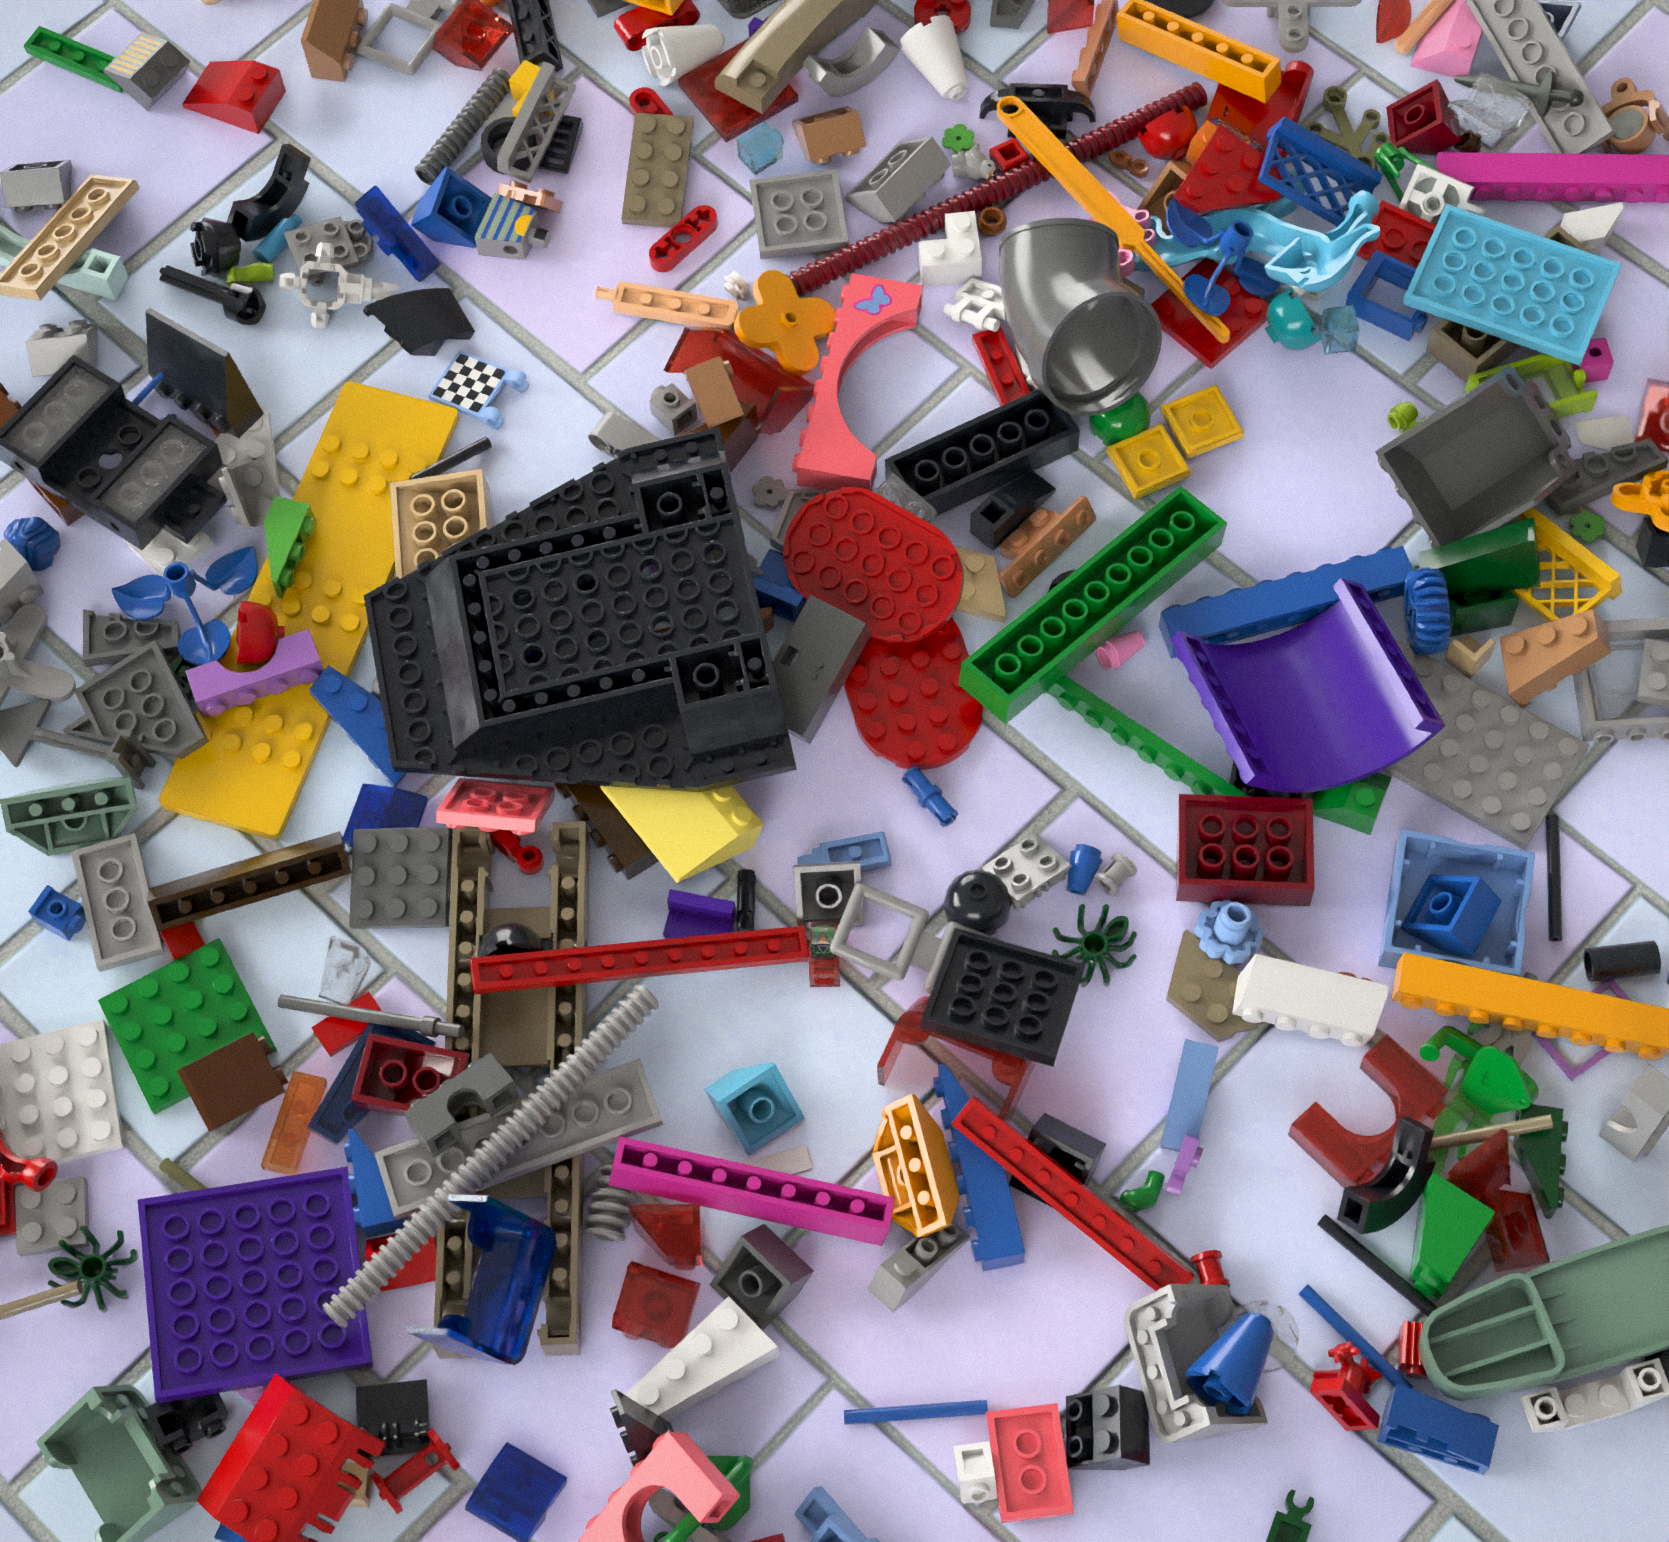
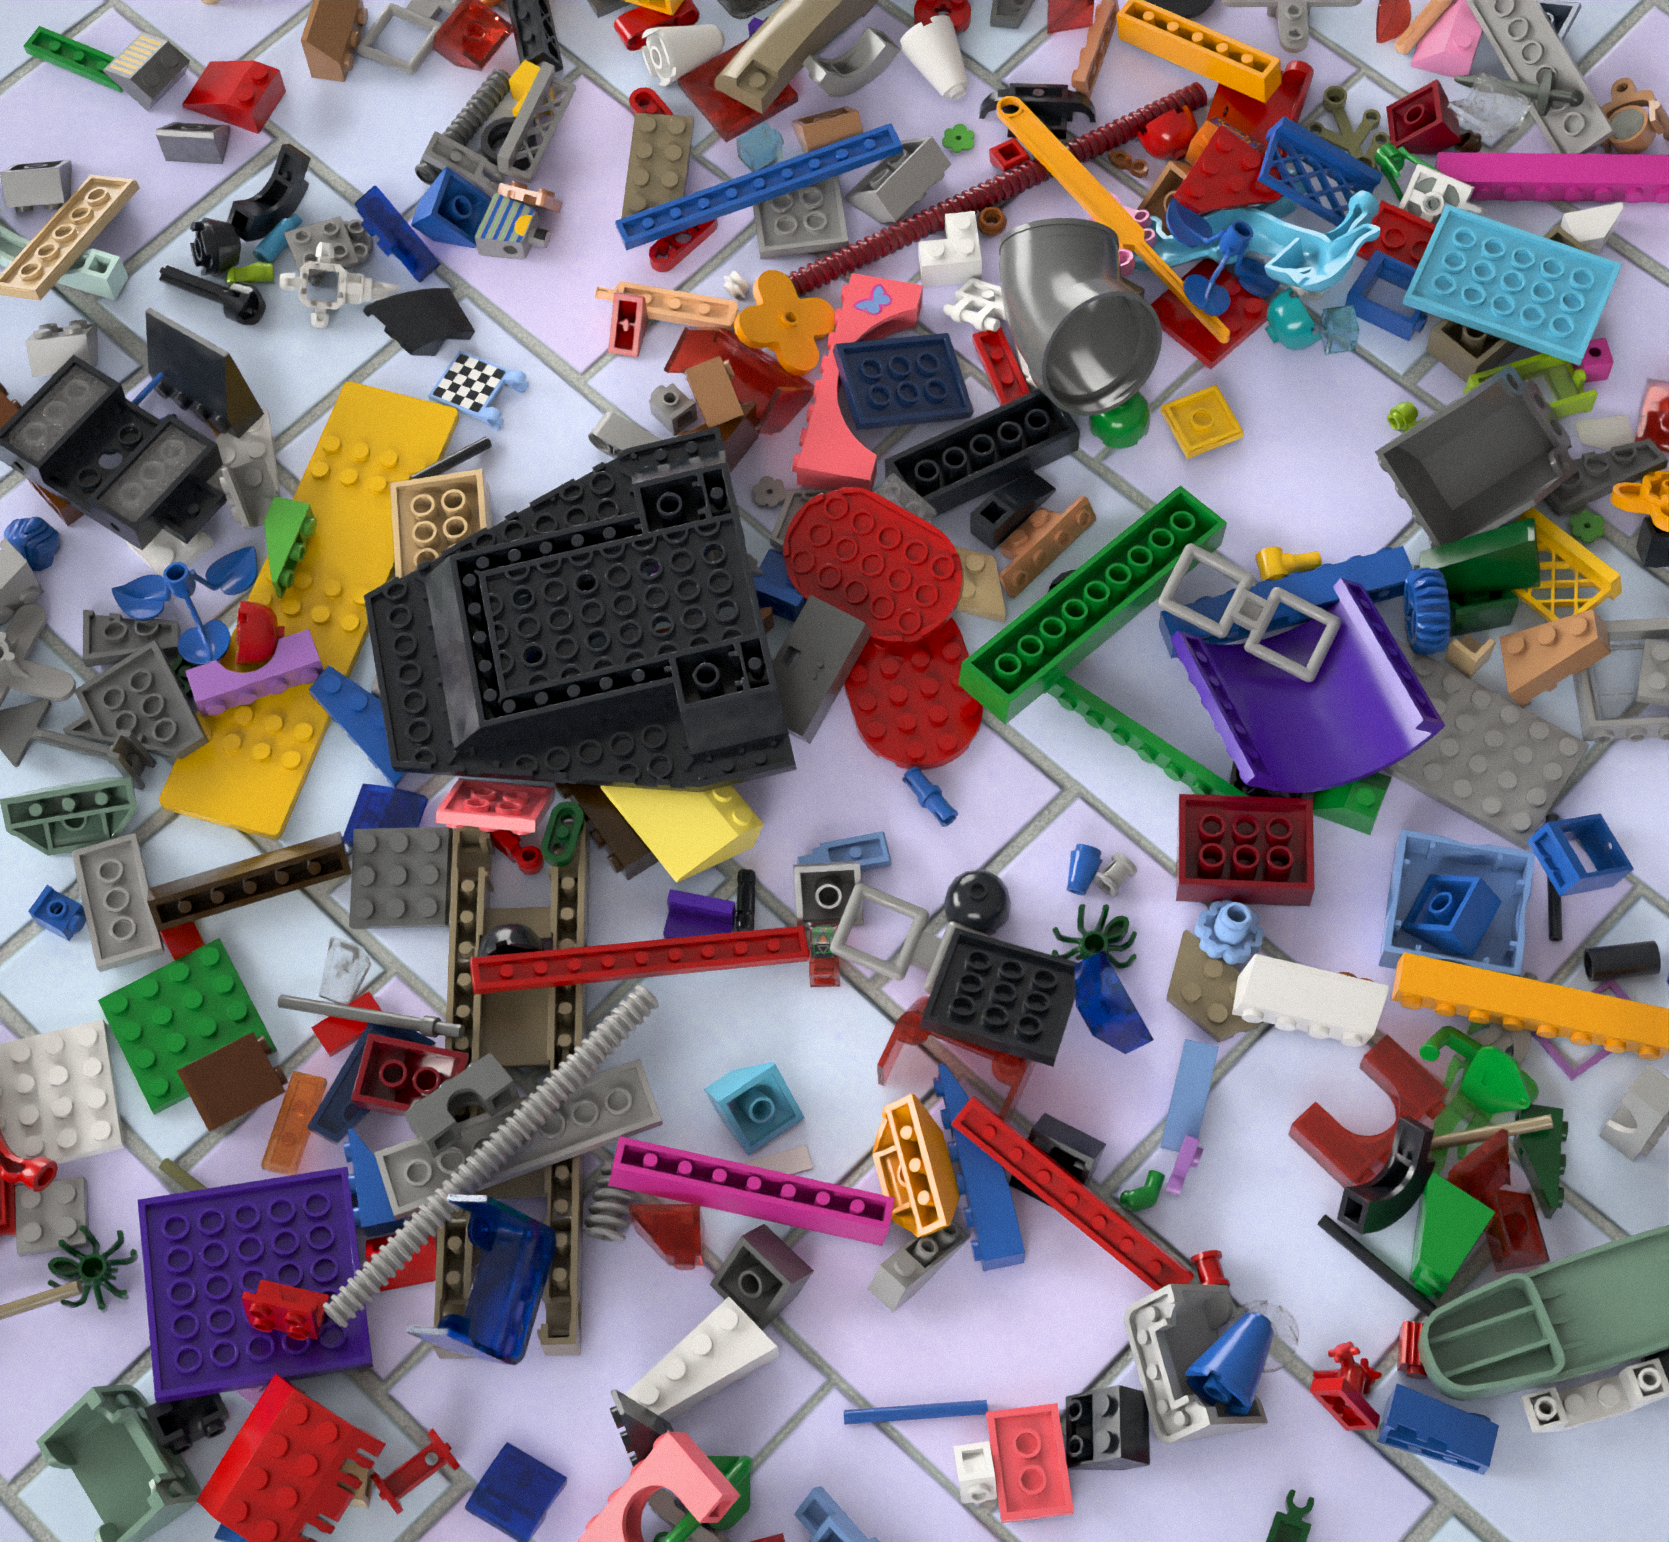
black hinge [356,1379,430,1458] -> none
black slope [539,115,584,174] -> none
clear red slope [611,1261,701,1349] -> none
light grey animal [951,143,997,180] -> none
light grey hinge [981,832,1072,909] -> none
bright pink cone [1096,630,1145,670] -> none
yellow plate [1106,424,1191,500] -> none
blue bar [1298,1284,1414,1389] -> none
none -> flat silver slope [156,122,230,164]
none -> red bracket [242,1279,330,1341]
none -> light grey hinge [421,131,506,197]
none -> dark green plate [541,801,585,867]
none -> slope [608,292,649,357]
none -> blue plate [615,123,903,251]
none -> dark blue plate [832,333,974,430]
none -> clear blue slope [1075,950,1154,1054]
none -> light grey bar [1157,543,1342,682]
none -> yellow pin [1255,546,1322,581]
none -> blue window [1527,813,1634,897]

